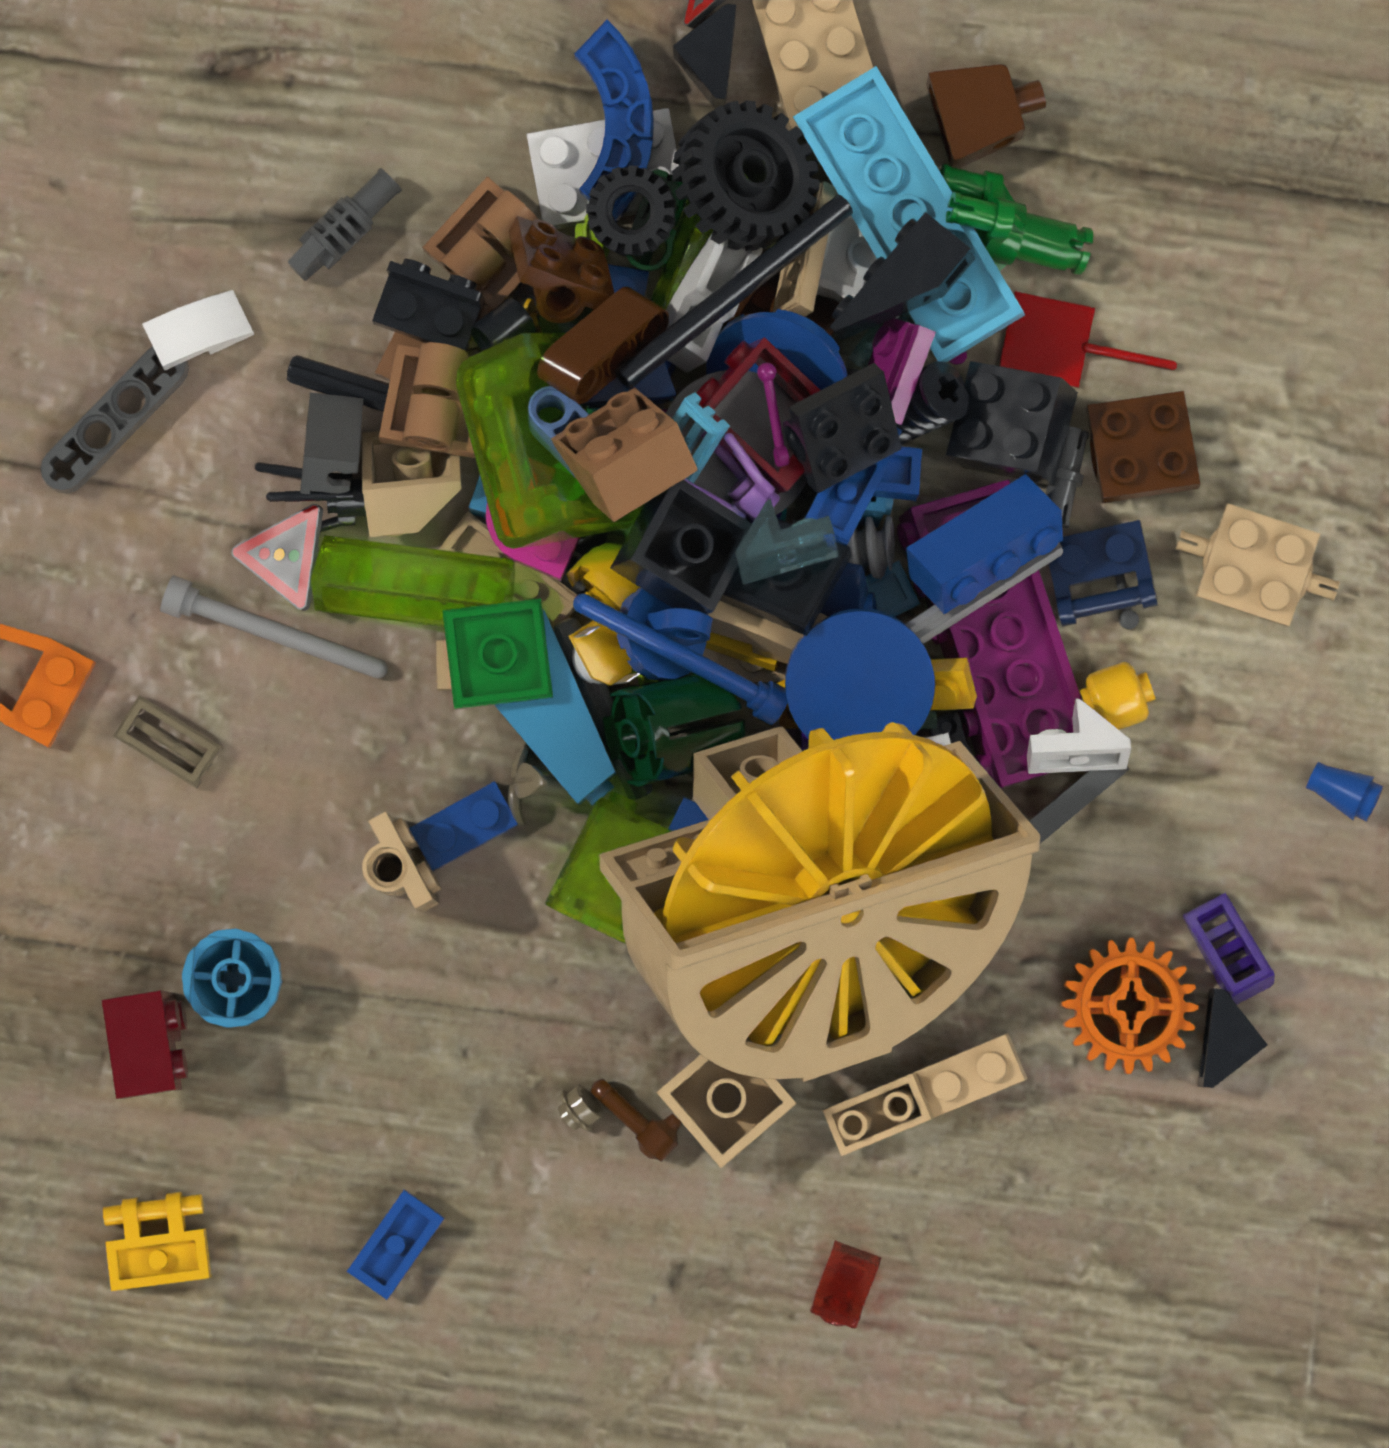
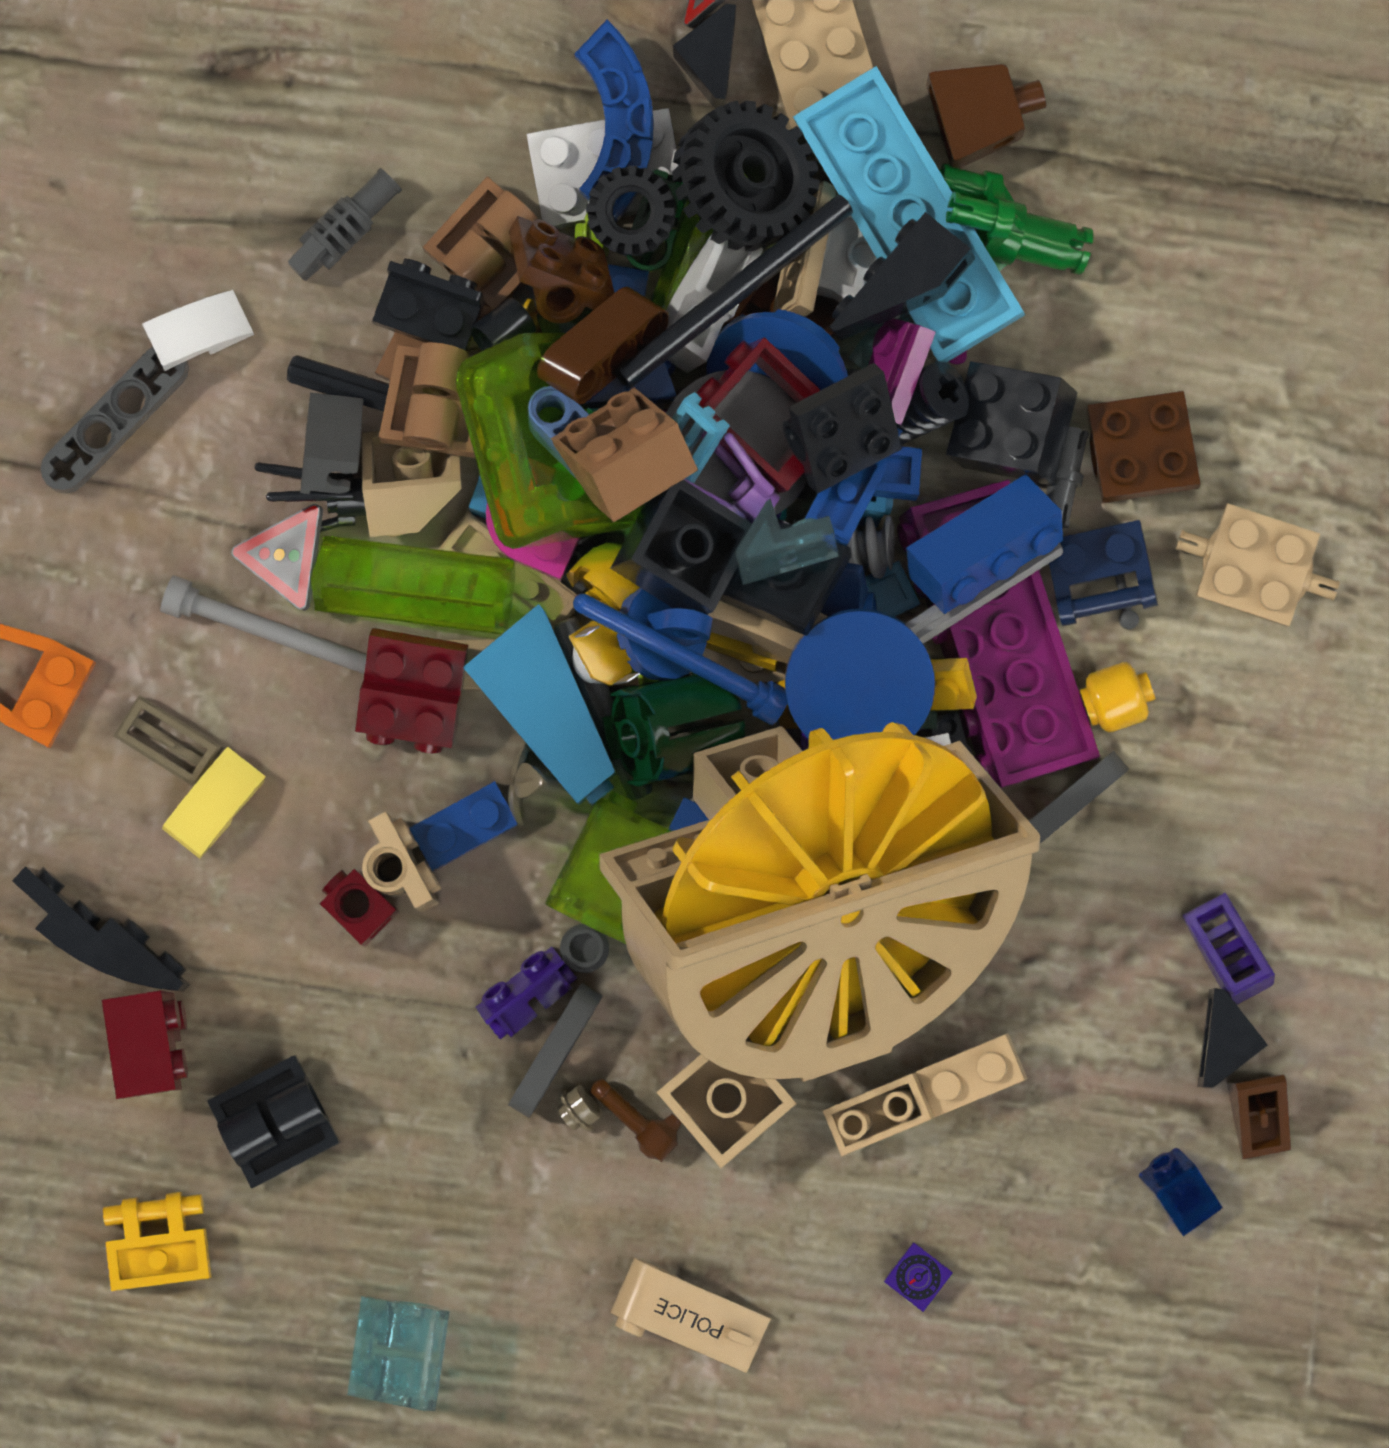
dark azure cylinder [182,928,283,1028] -> none
blue plate [347,1189,445,1300] -> none
green tile [442,598,553,710] -> none
magenta hinge [757,363,789,467] -> none
clear red bracket [810,1240,881,1329] -> none
red piece [999,291,1177,388] -> none
white slope [1027,699,1131,774] -> none
orange gear [1060,938,1199,1074] -> none
blue cone [1306,762,1383,822] -> none
none -> black slope [12,866,190,992]
none -> light yellow slope [162,747,266,859]
none -> black plate [207,1055,341,1189]
none -> dark red brick [319,869,400,947]
none -> clear light blue plate [347,1296,450,1411]
none -> dark red plate [355,628,469,754]
none -> dark purple hinge [475,946,577,1040]
none -> dark grey beam [508,983,603,1118]
none -> dark grey plate [560,924,609,973]
none -> tan door [610,1257,771,1373]
none -> tile [884,1242,953,1312]
none -> clear blue bracket [1139,1148,1223,1237]
none -> reddish brown slope [1227,1075,1291,1159]

